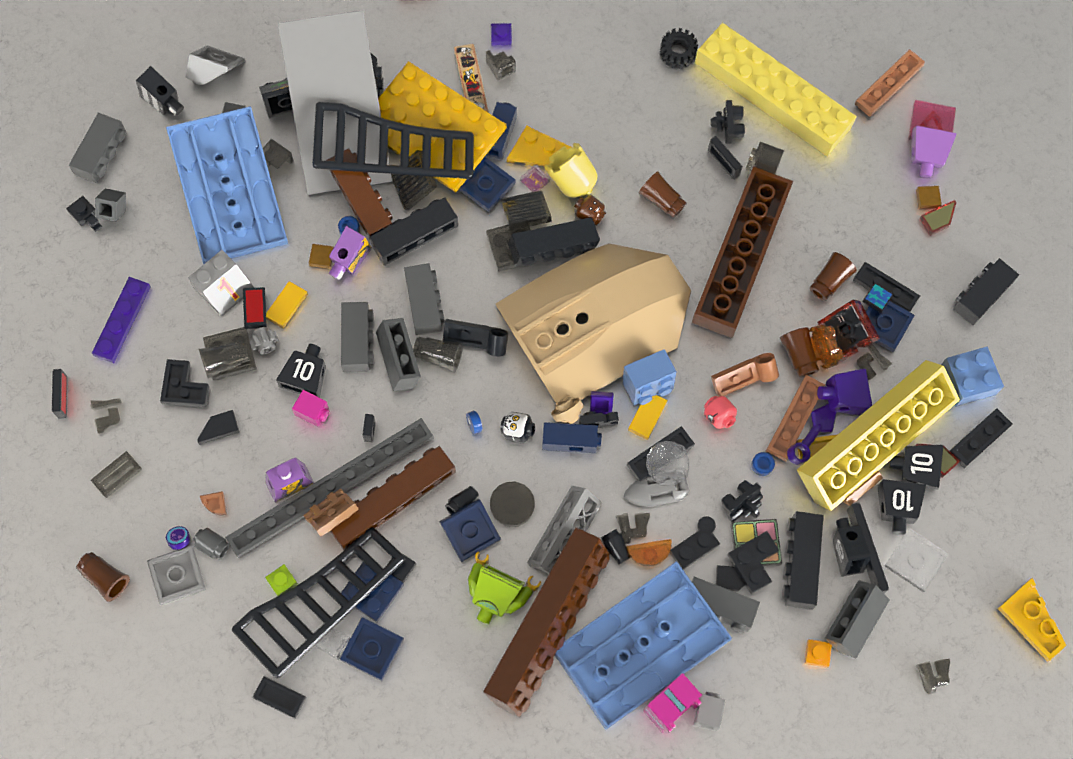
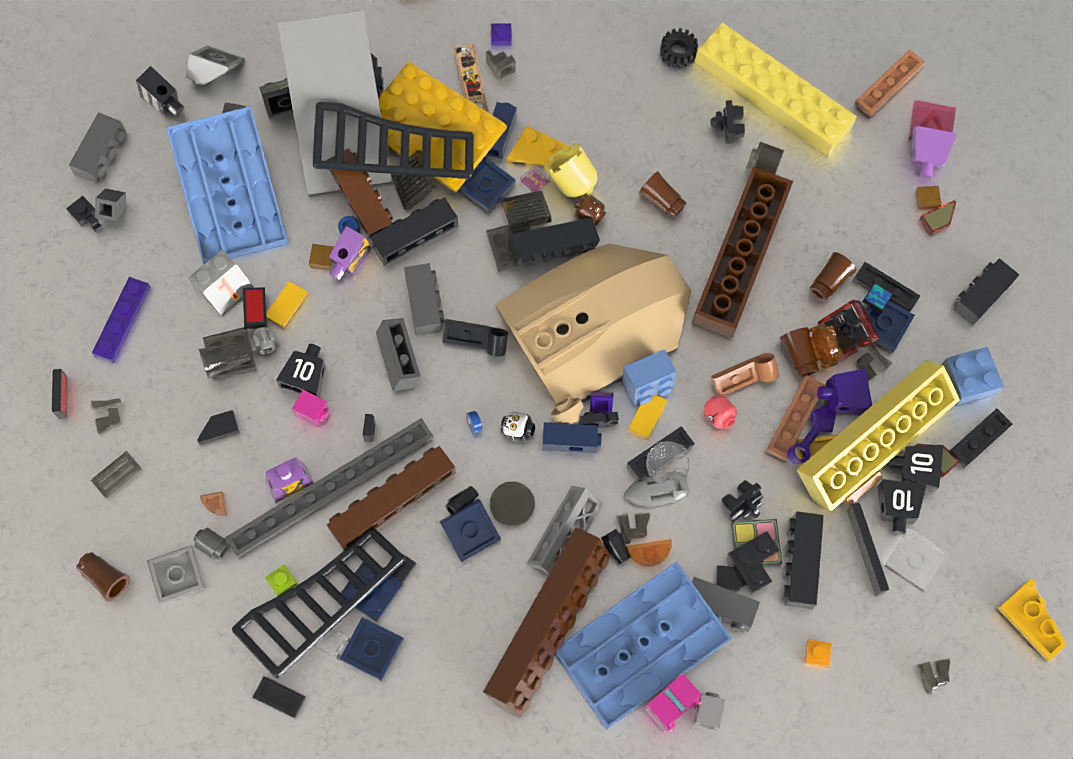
black plate [160,359,209,407] -> none
dark purple tile [166,526,191,550] -> none
clear smoke panel [263,139,294,169] -> none
medium nougat plate [303,488,359,537] -> none
dark grey brick [341,302,374,372] -> none
clear smoke plant [413,337,463,372] -> none
lime torso [468,552,541,624] -> none
black hinge [669,516,720,570] -> none
black tile [708,136,743,179] -> none
blue tile [751,452,775,476] -> none
brick [825,580,890,658] -> none
black torso [833,518,871,577] -> none

